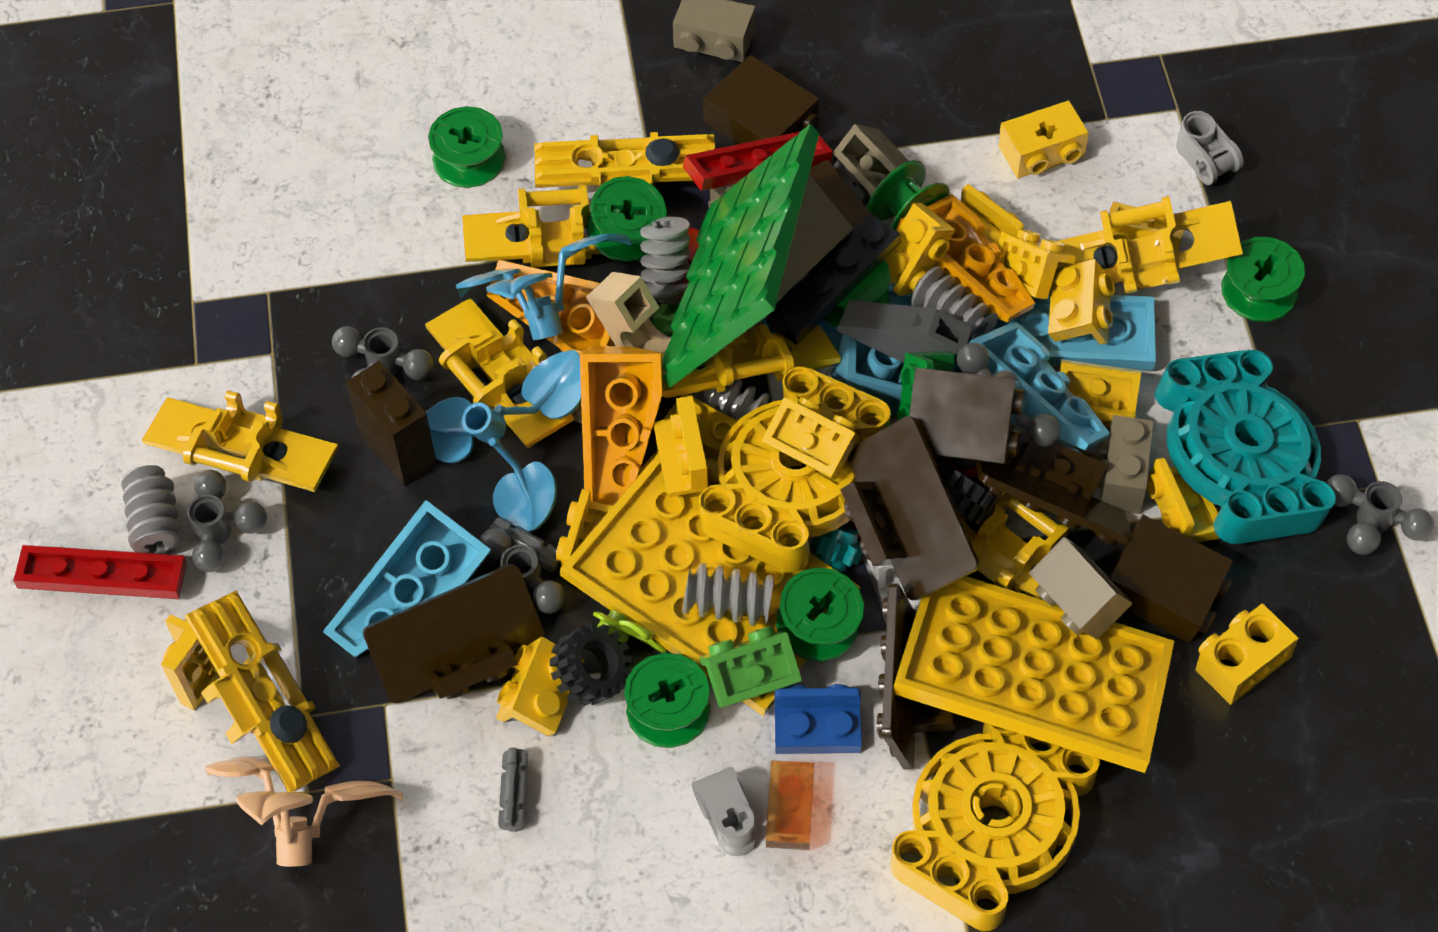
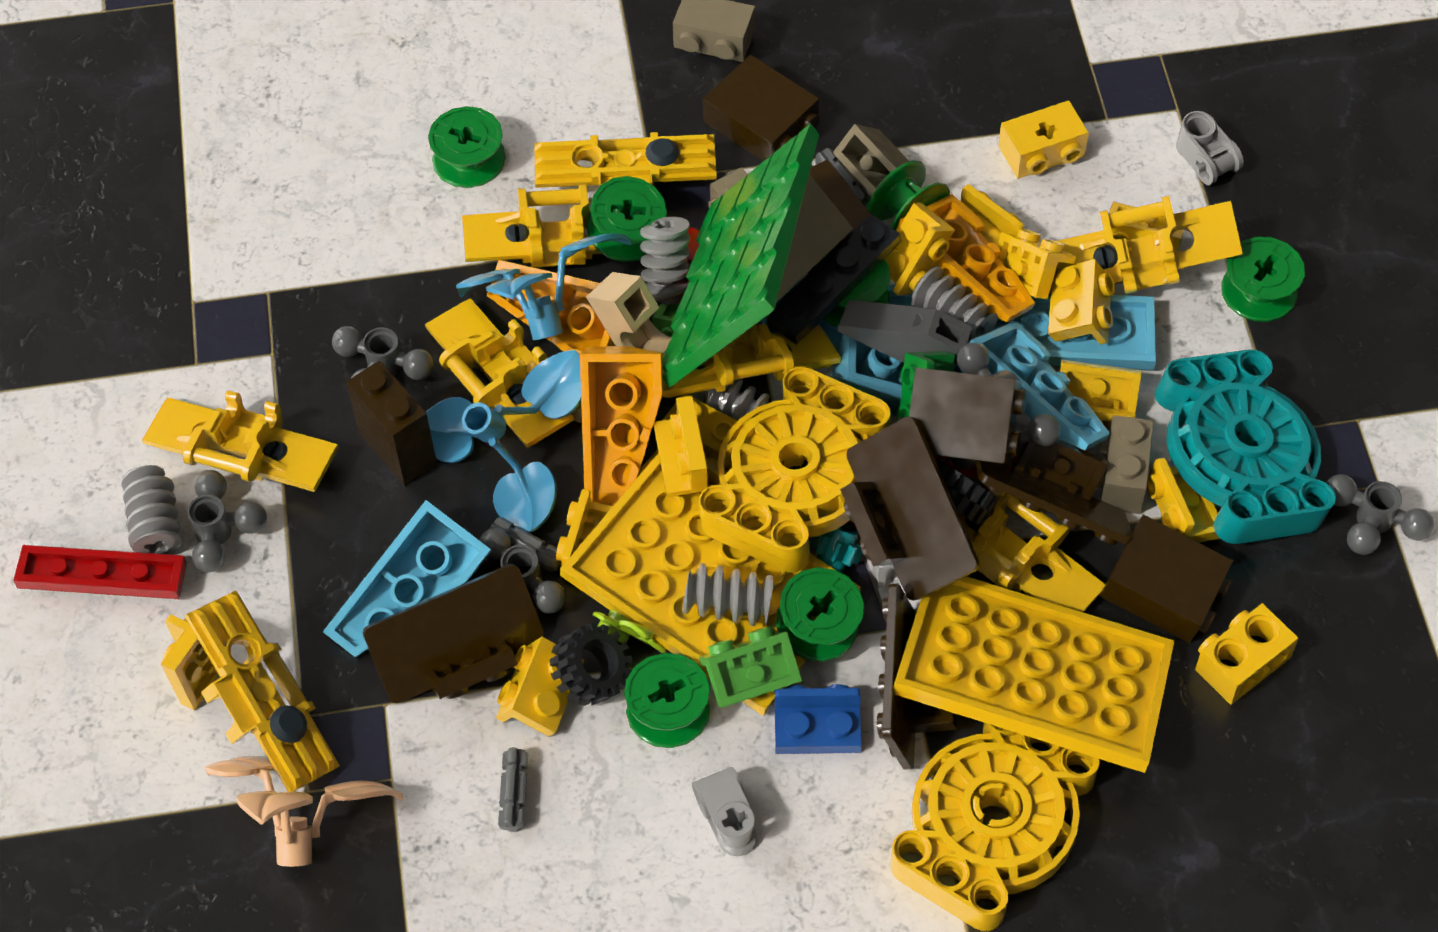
red plate [683,132,833,191] -> none
yellow bracket [761,397,864,480] -> none
clear orange plate [766,760,814,850] -> none
brick [1029,537,1133,639] -> none

